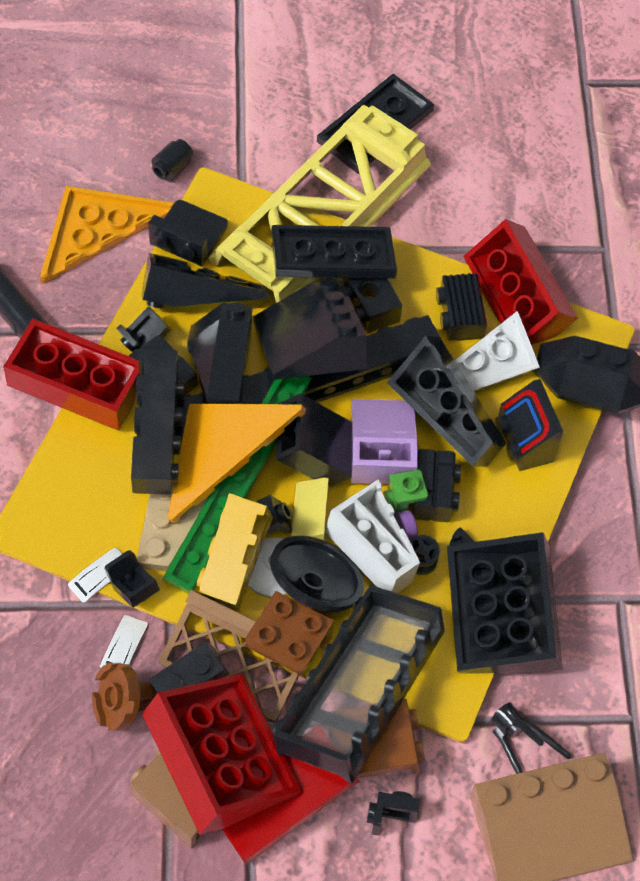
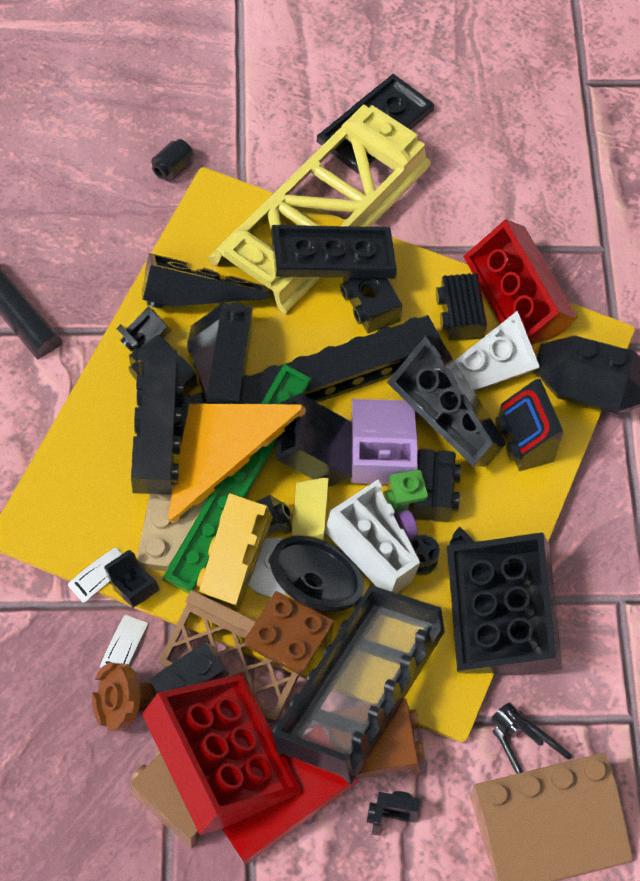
red slope [3,318,140,431] -> none
light orange tile [40,186,175,283] -> none
black bracket [148,200,228,267] -> none
black slope [253,278,367,380] -> none

